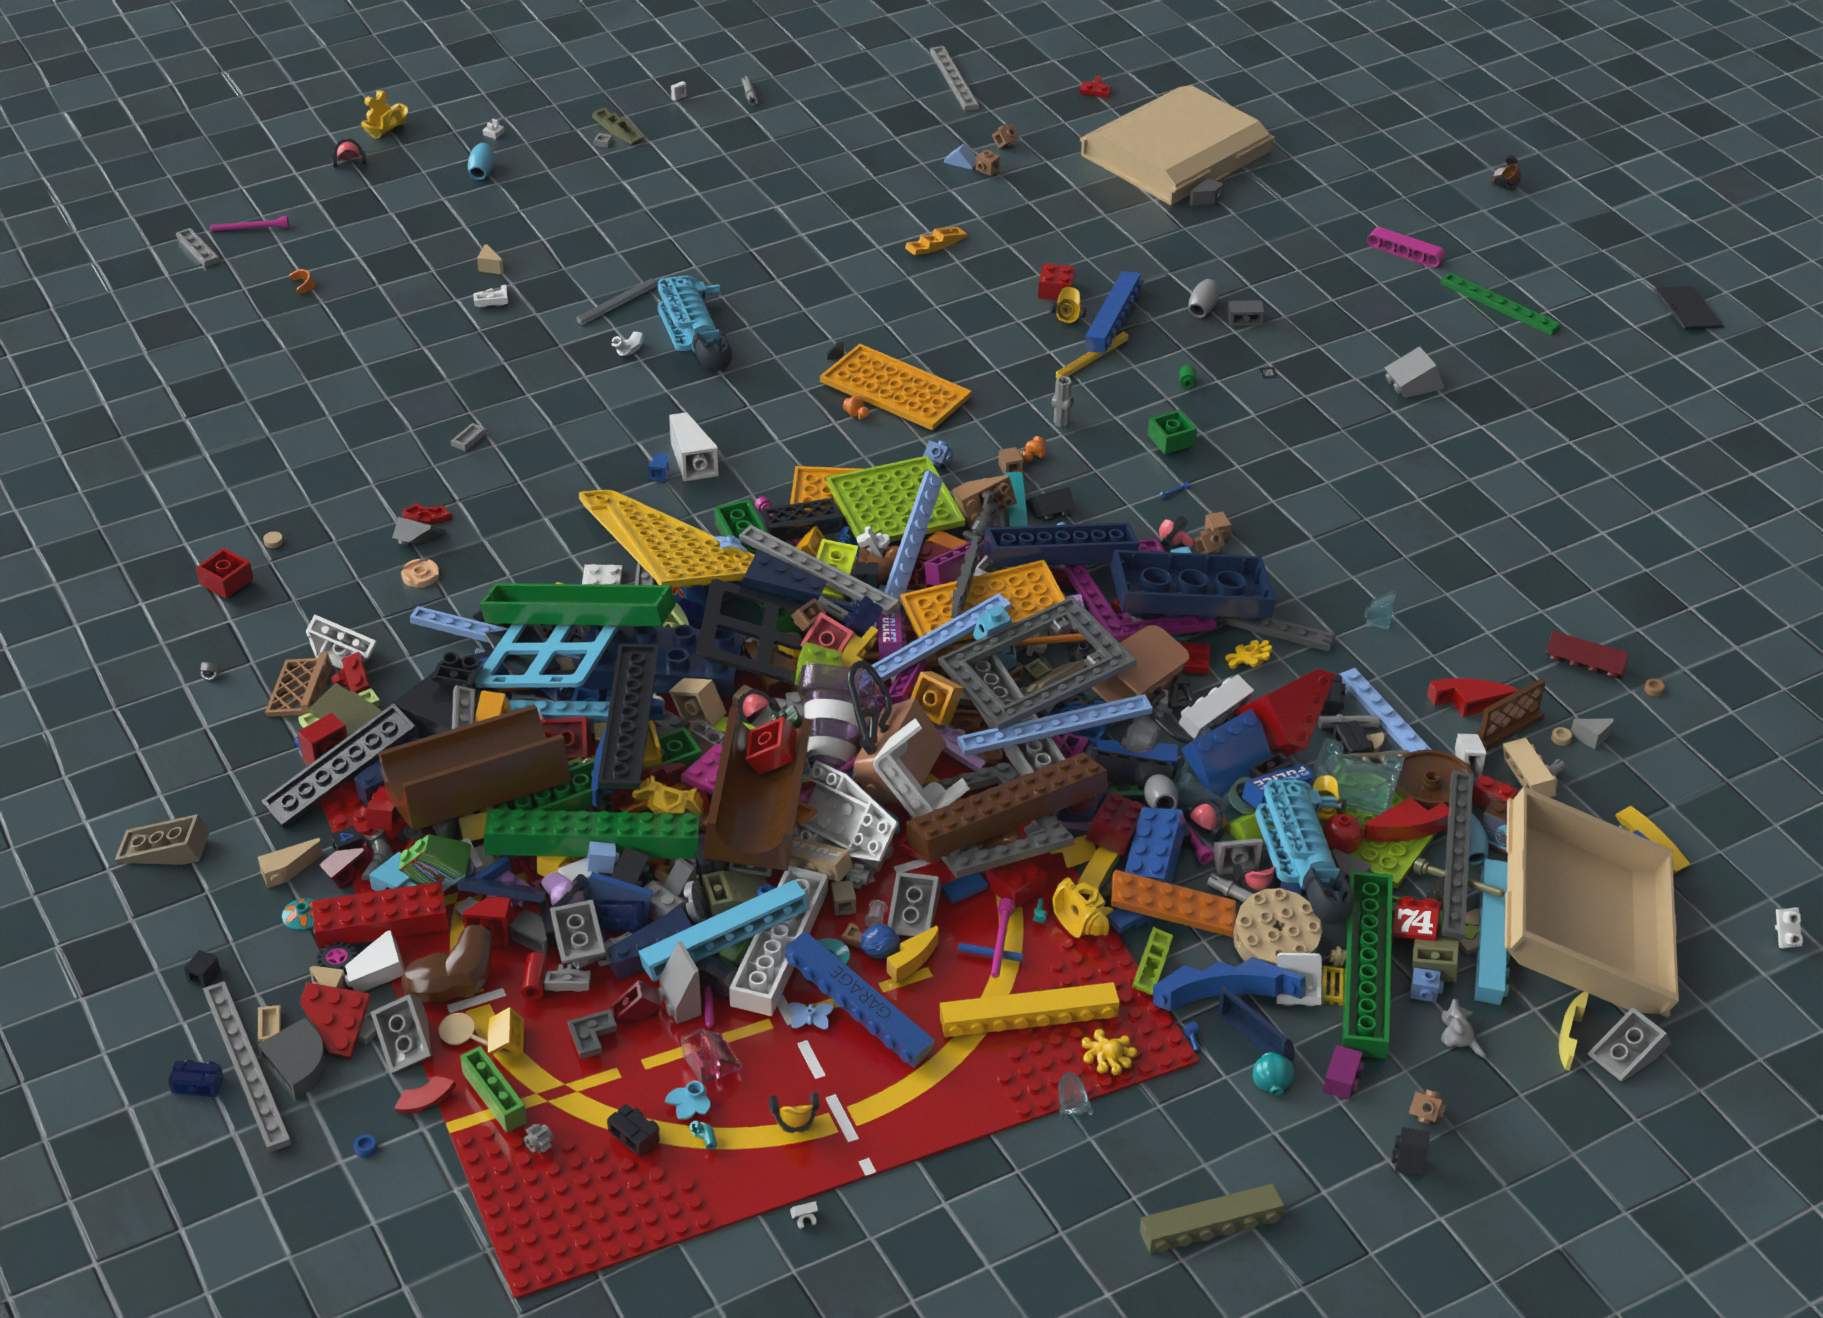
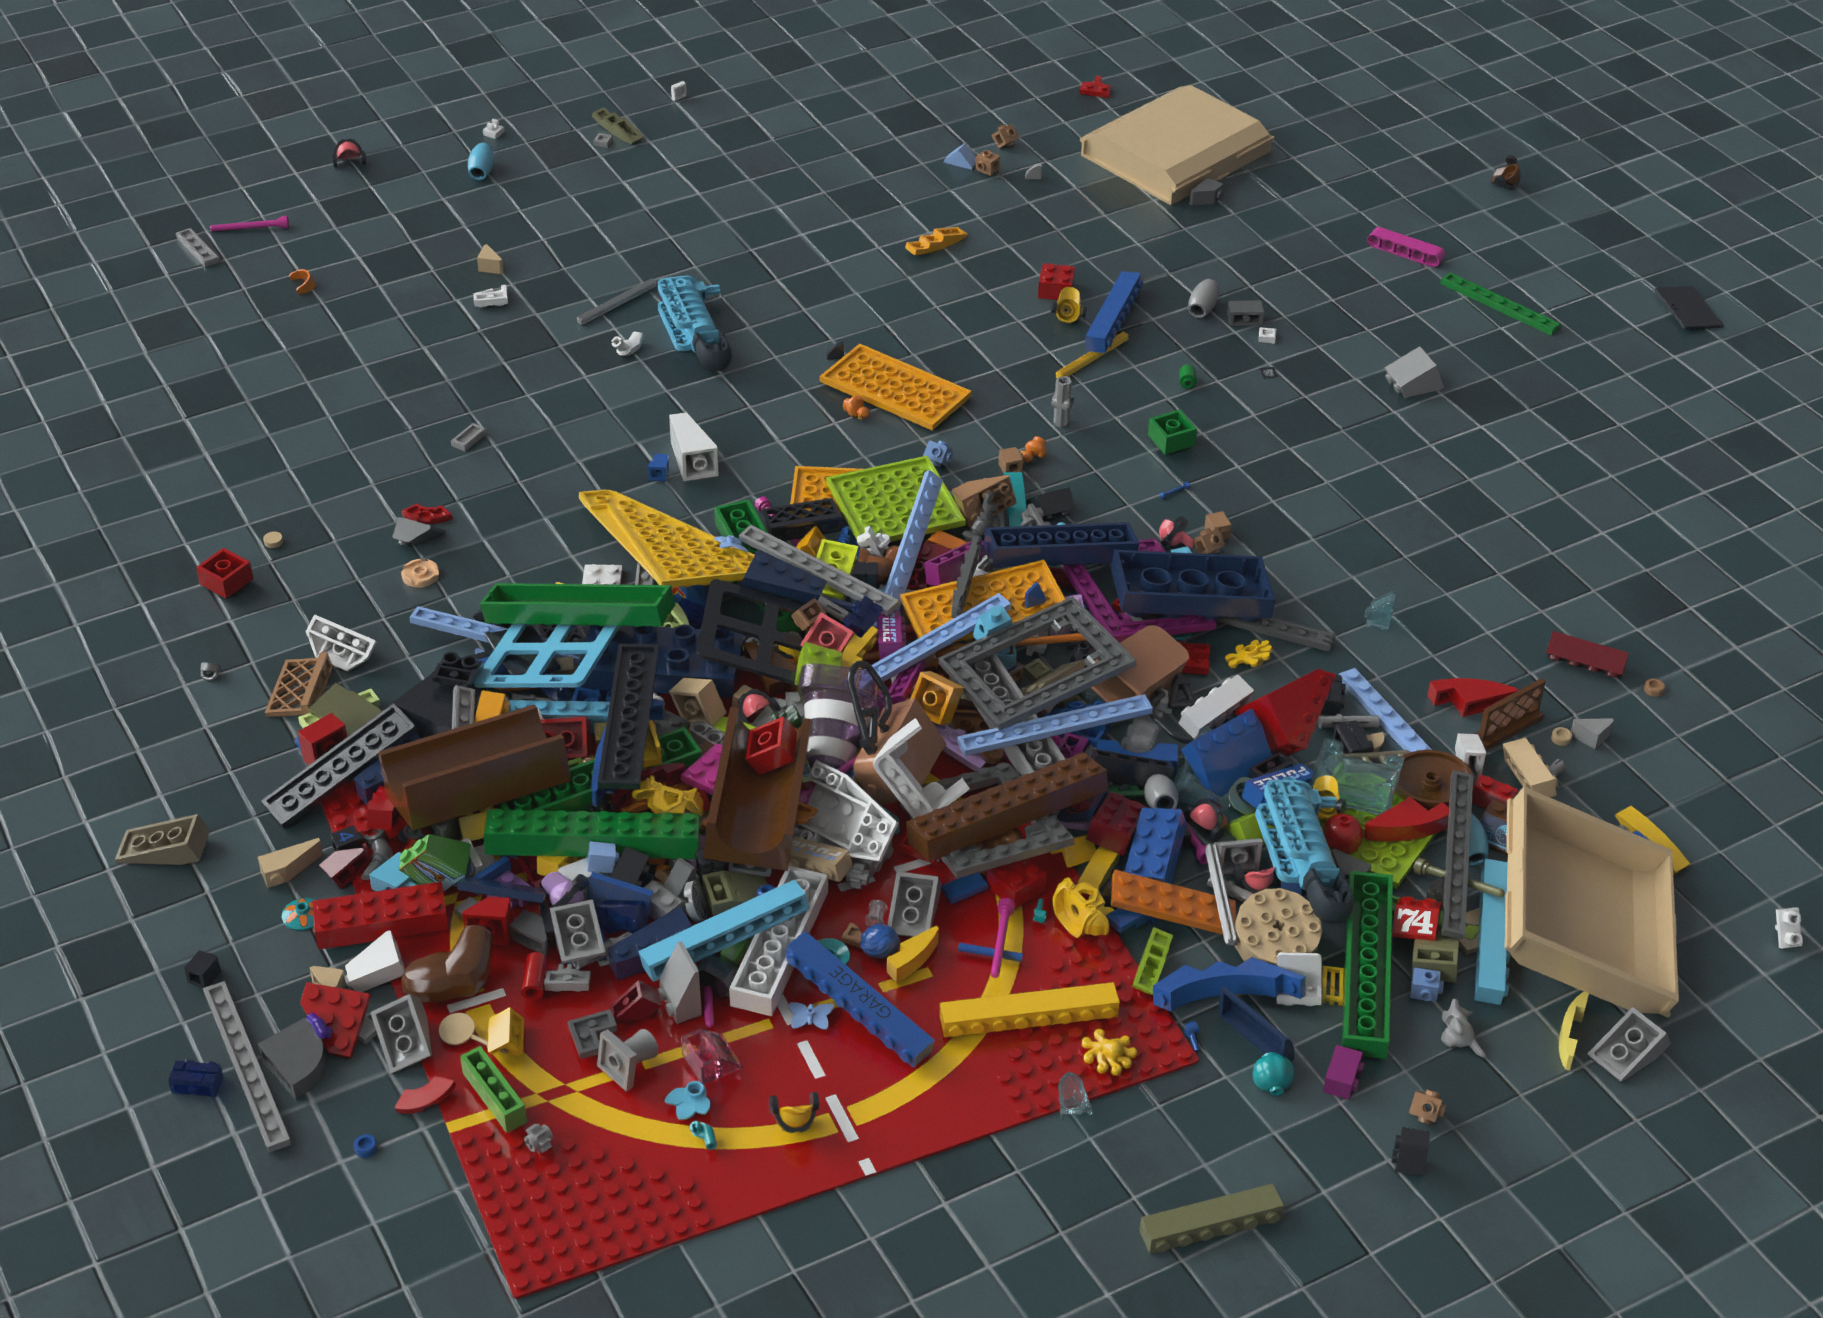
tan tile [258,1005,281,1043] -> none
black wheel [317,942,357,976] -> none
red hinge [330,652,371,694] -> none
yellow piece [361,90,408,138] -> none
black brick [607,1104,660,1157] -> none
light grey pin [742,76,758,106] -> none
white tile [790,1201,818,1229] -> none
dark tan brick [831,881,856,916] -> none
light grey tile [930,46,979,111] -> none
tan plate [1329,946,1346,967] -> none
none -> dark purple arm [307,1013,333,1039]
none -> light grey plant [597,1029,658,1091]
none -> light grey hips [1020,503,1051,526]
none -> light grey tile [1025,163,1042,179]
none -> blue slope [1025,582,1046,608]
none -> light grey axle [1205,844,1238,946]
none -> white tile [1258,327,1276,343]

